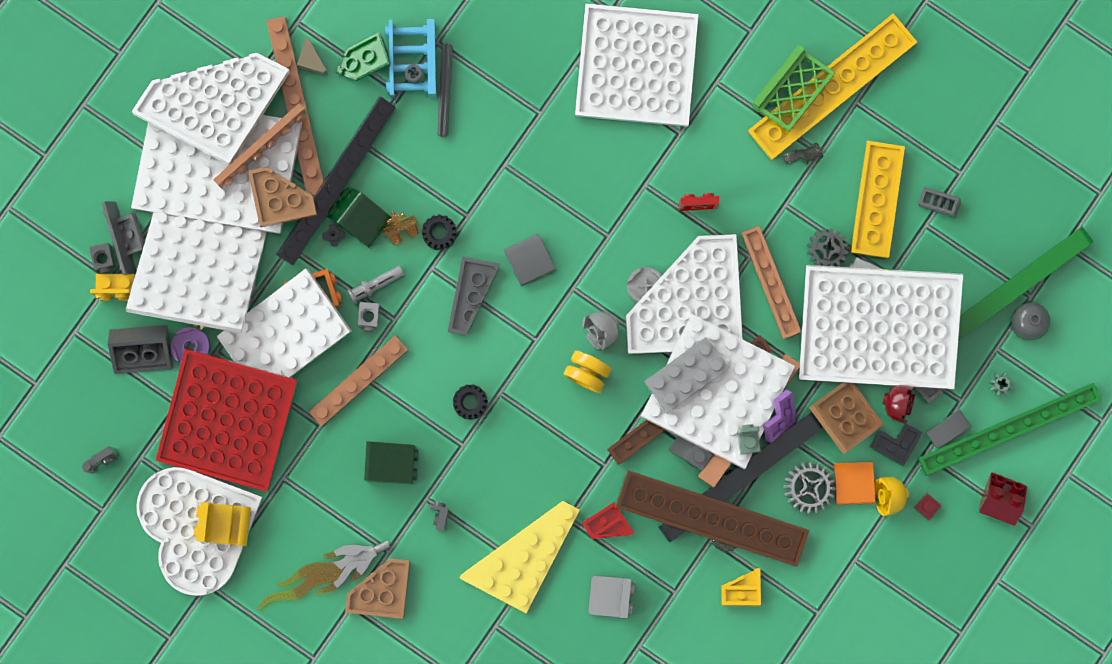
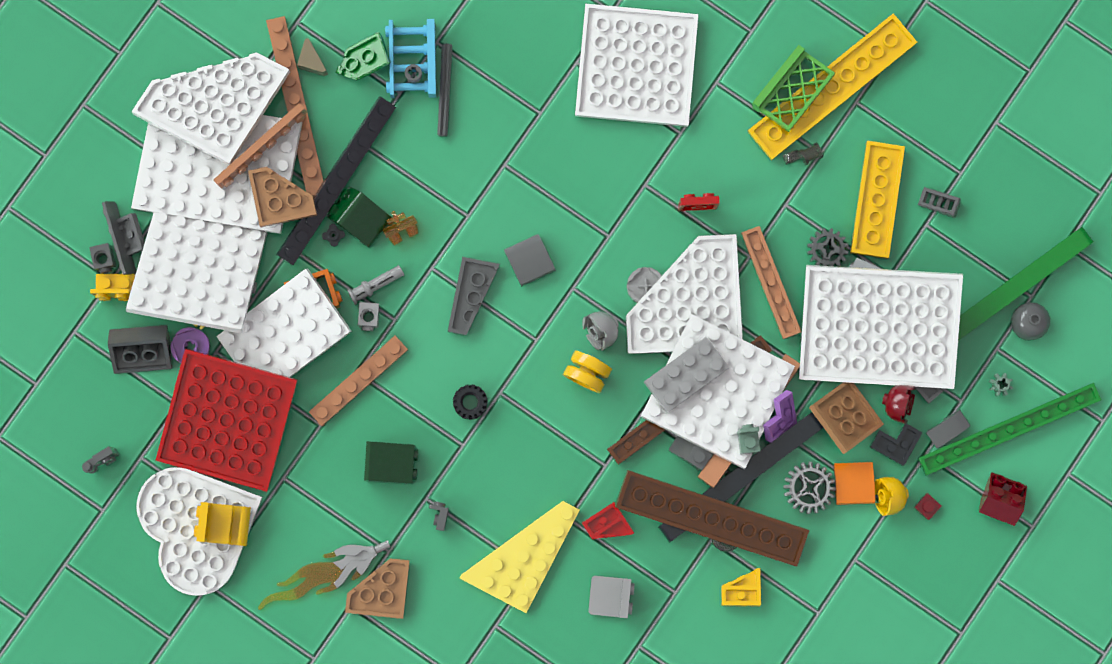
black tyre [422,214,457,250] -> none

